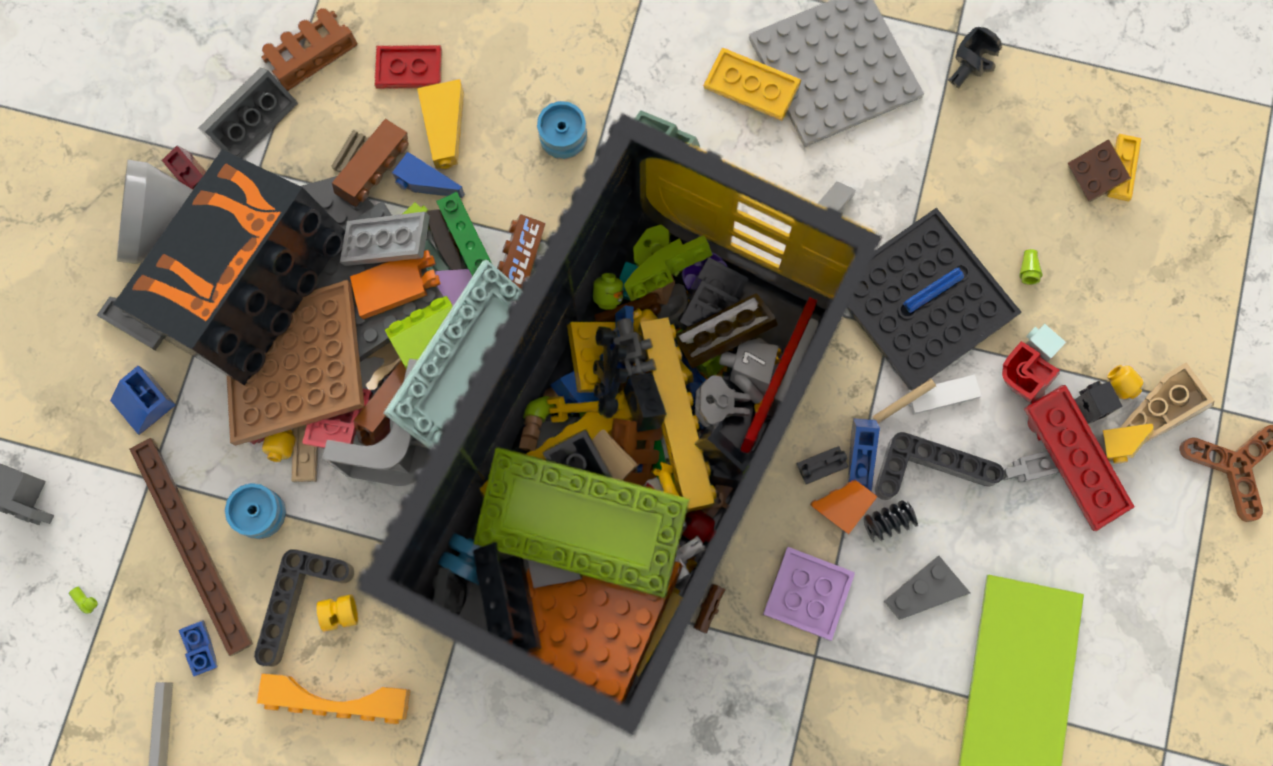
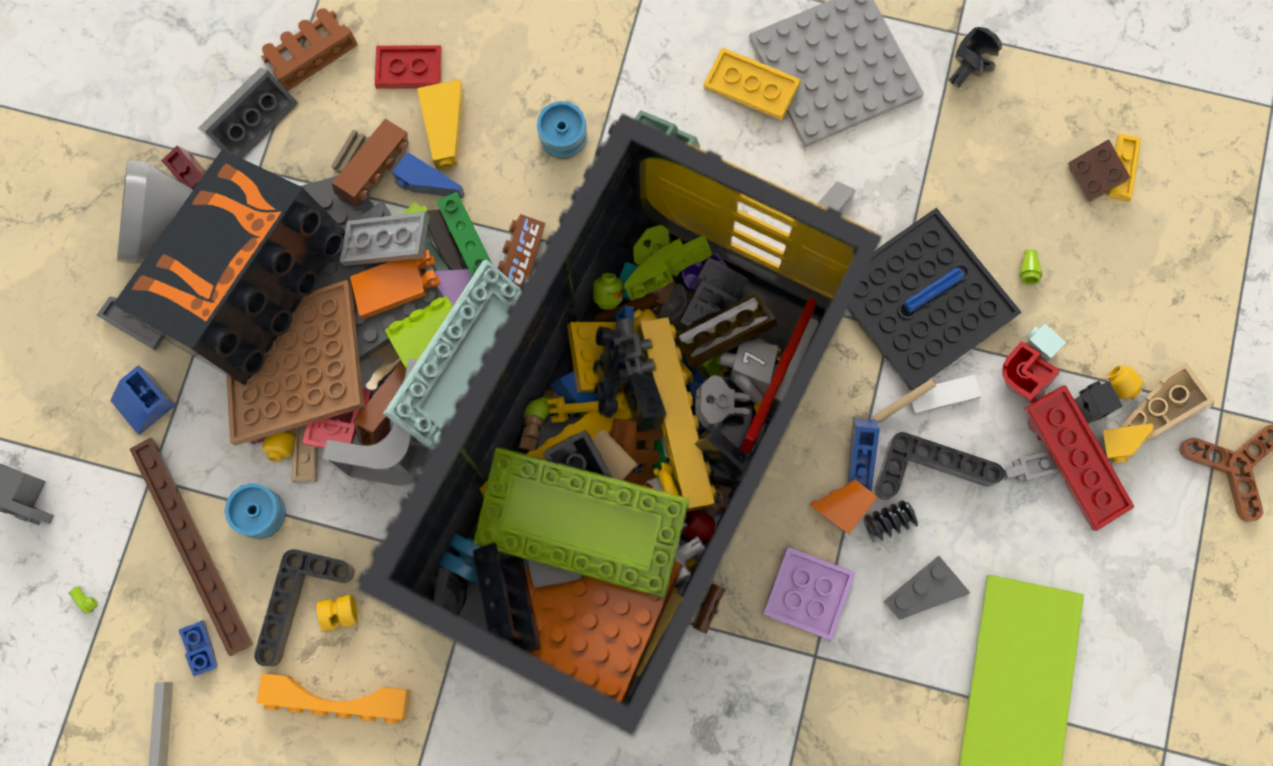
black hinge [796,446,848,485] -> none

